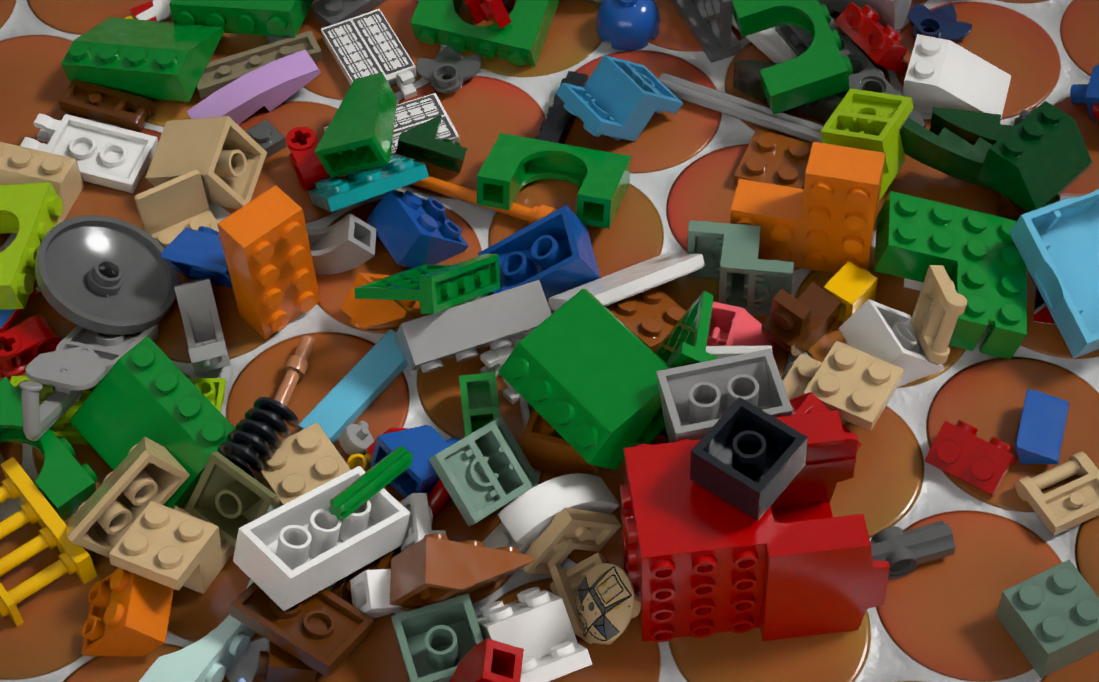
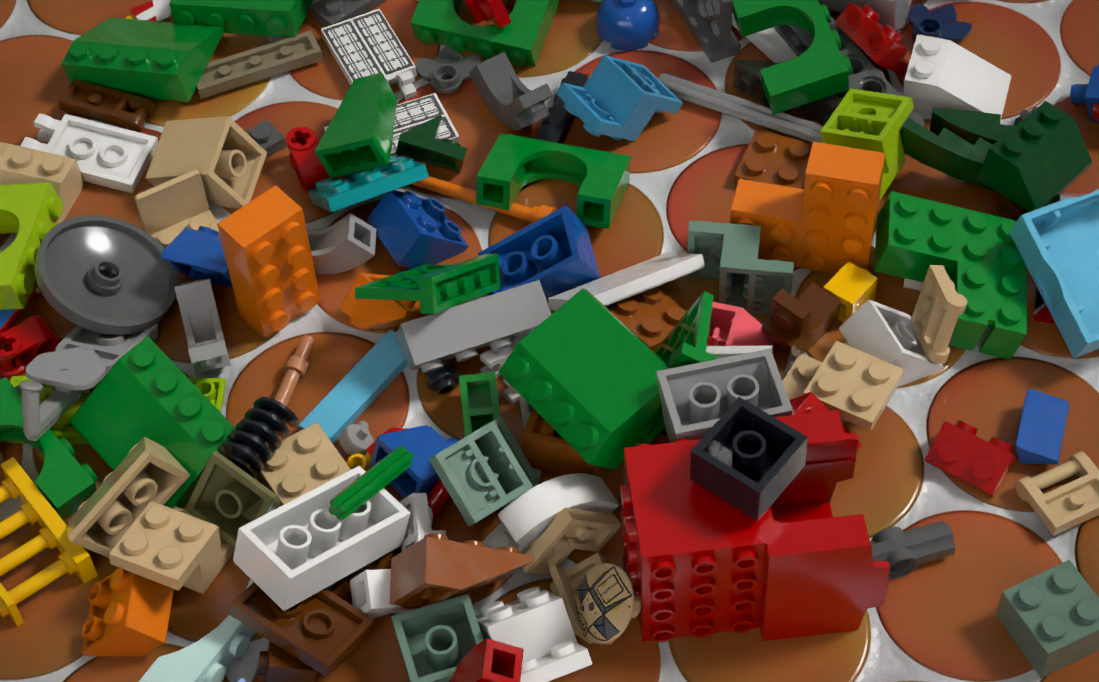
lavender slope [187,50,322,125] -> none
none -> black plate [426,363,461,395]
none -> dark grey arch [469,52,553,130]

